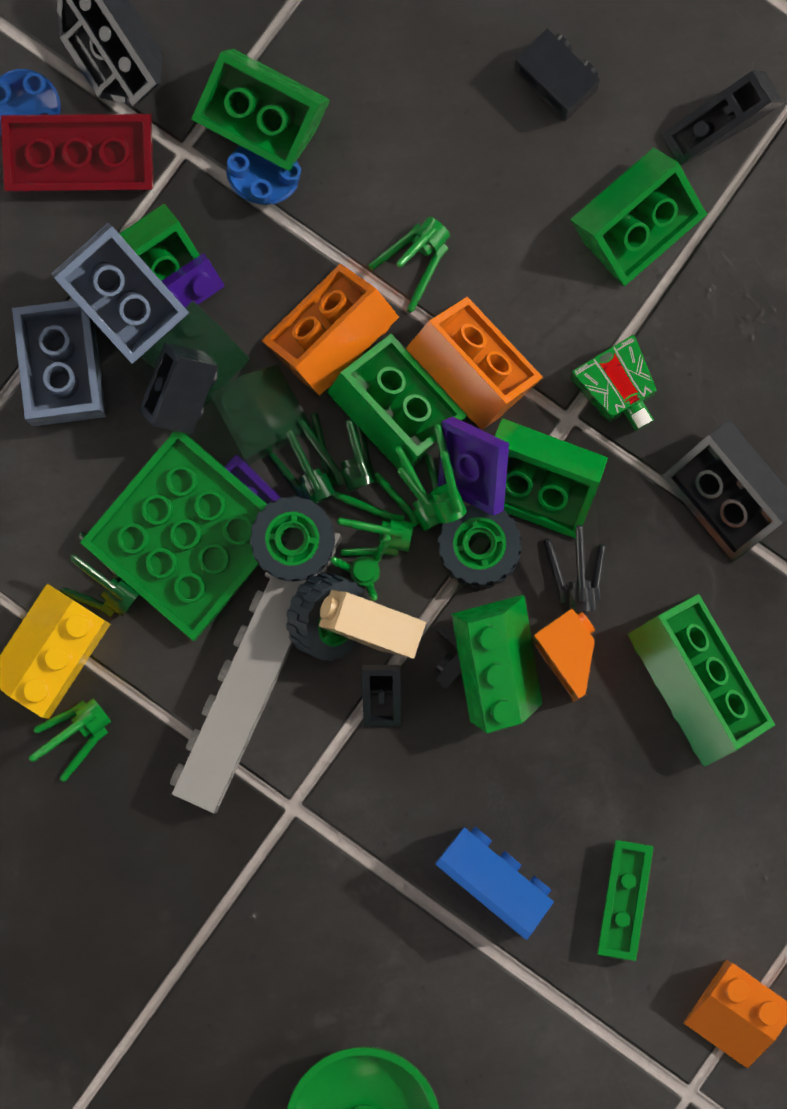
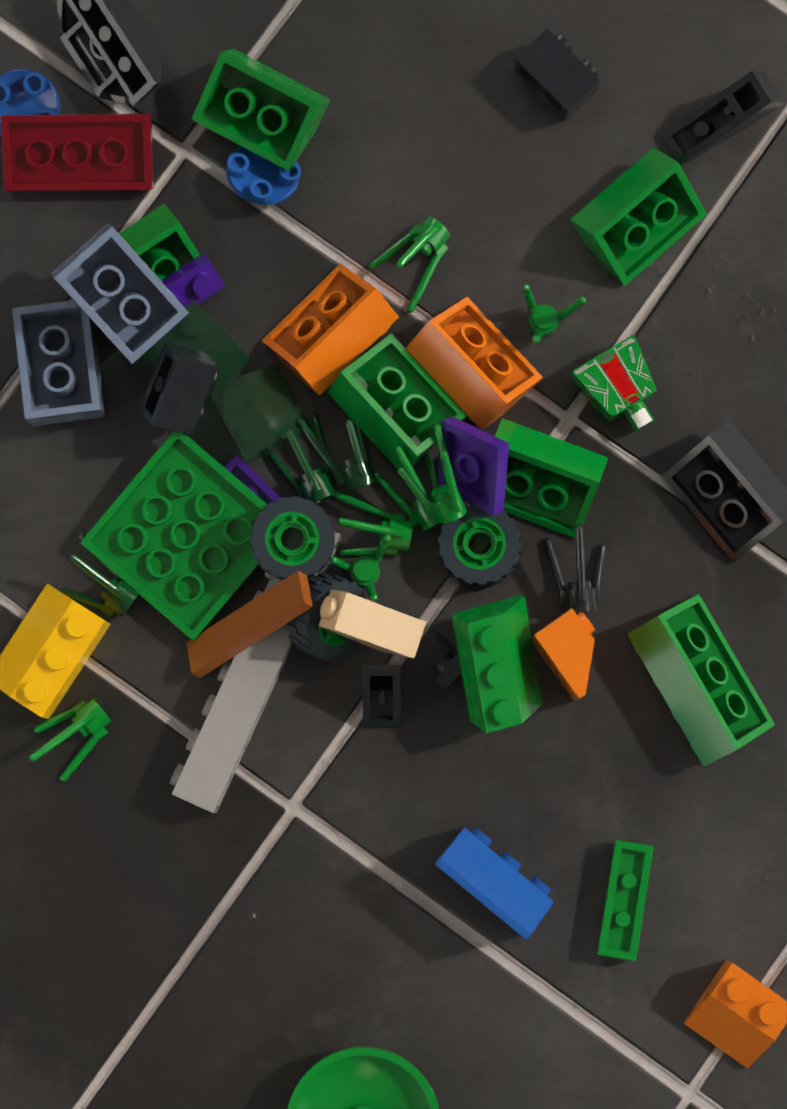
none -> dark orange tile [187,571,313,678]
none -> green plant [522,284,586,344]

